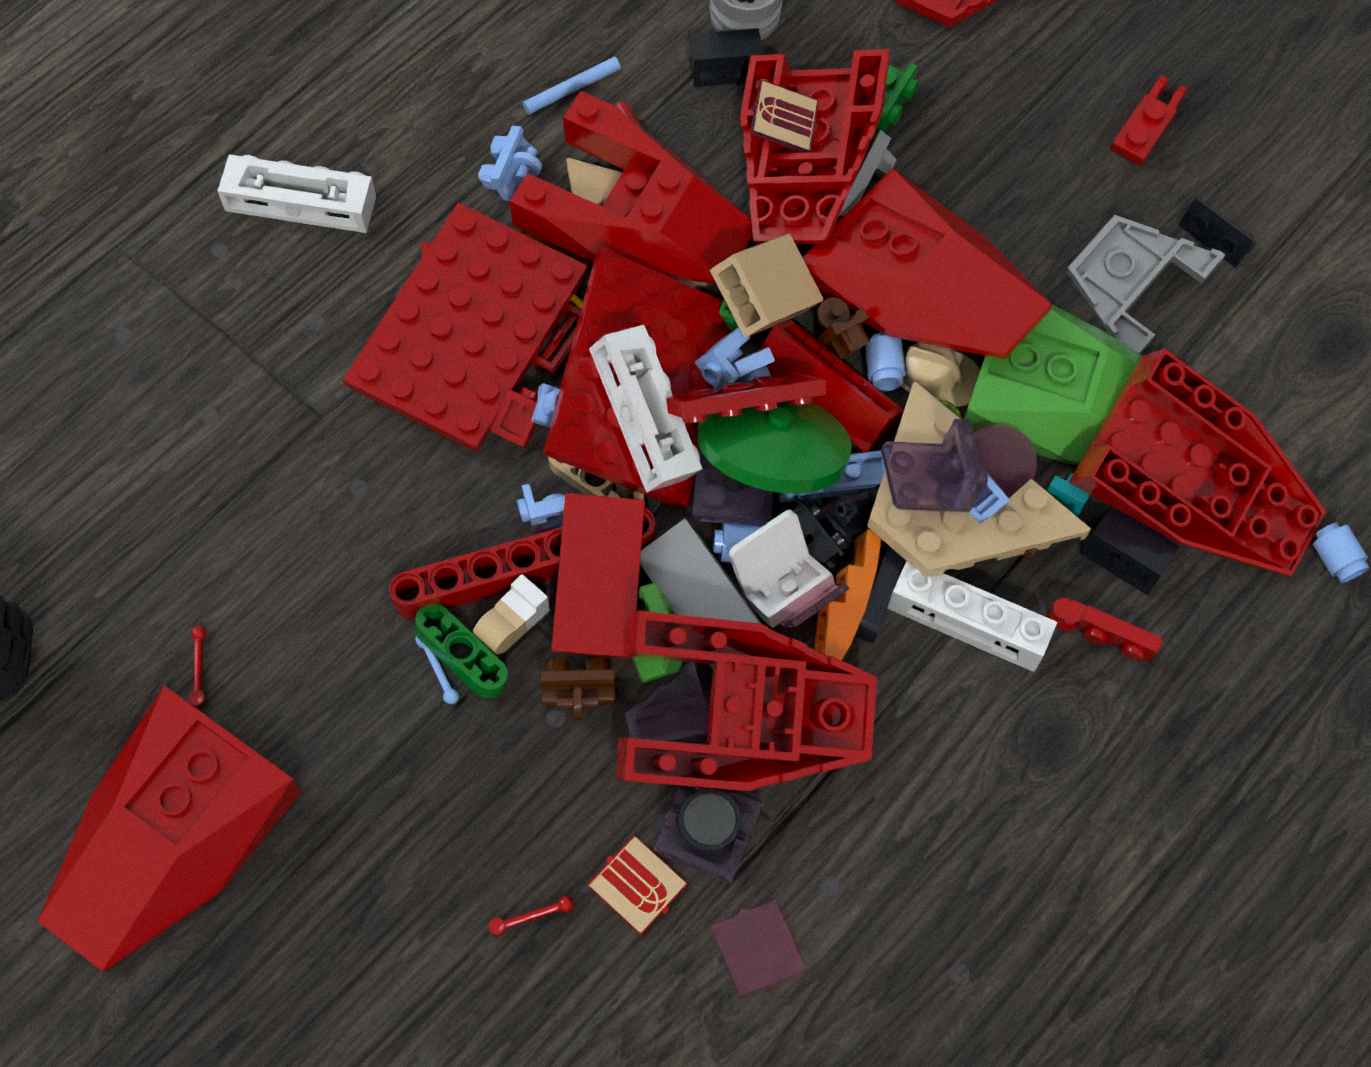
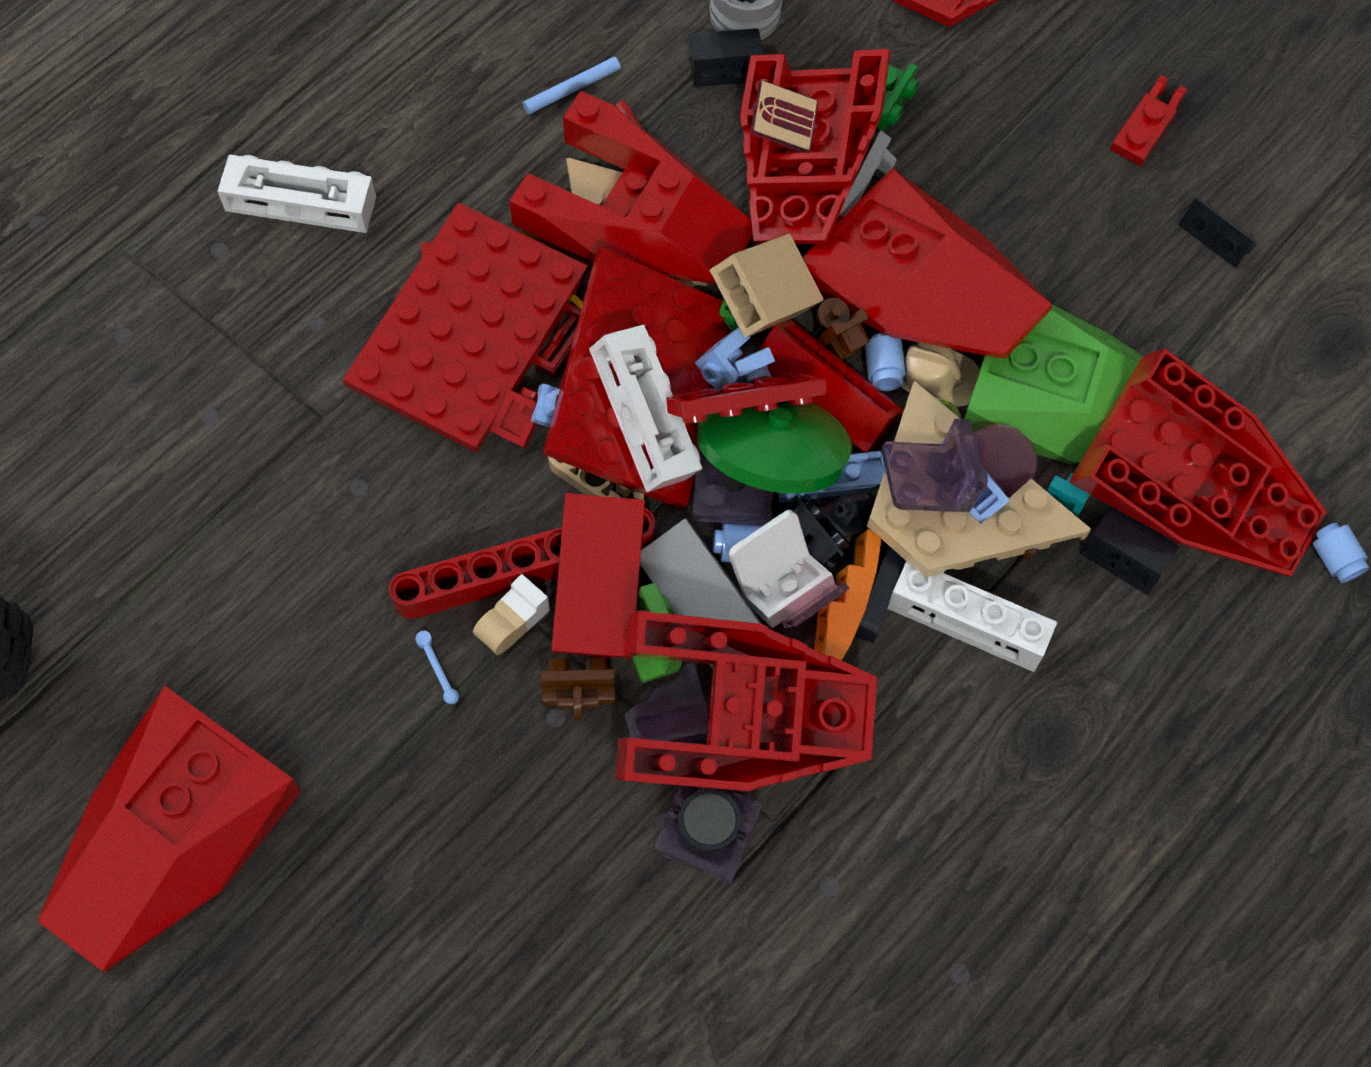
red hinge [188,625,207,708] -> none
green beam [414,604,508,698] -> none
light blue hips [478,126,542,201] -> none
red hinge [488,896,574,936] -> none
light blue bracket [517,484,573,534] -> none
piece [587,835,688,936] -> none
clear pink piece [711,900,805,997] -> none
red hinge [1048,597,1163,662] -> none
light grey wing [1067,215,1225,354] -> none

